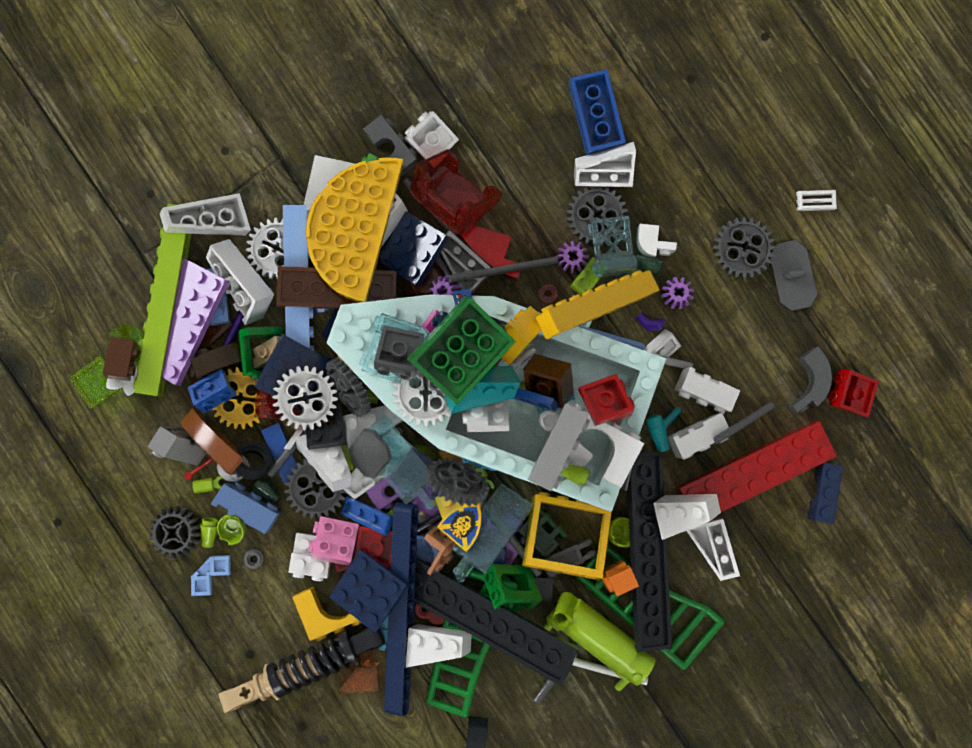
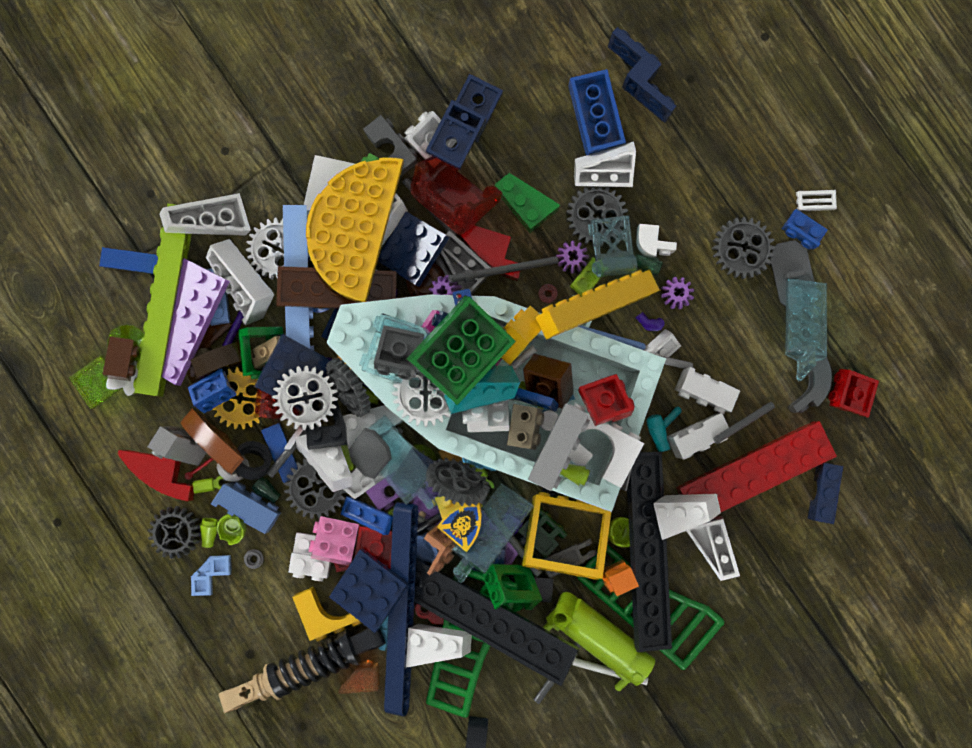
none -> blue tile [99,247,158,274]
none -> red slope [118,450,194,501]
none -> dark blue bracket [426,74,503,170]
none -> green wedge [494,173,560,233]
none -> dark tan brick [507,404,544,450]
none -> dark blue bracket [608,27,676,123]
none -> blue bracket [782,209,828,249]
none -> clear light blue hinge [785,279,827,381]

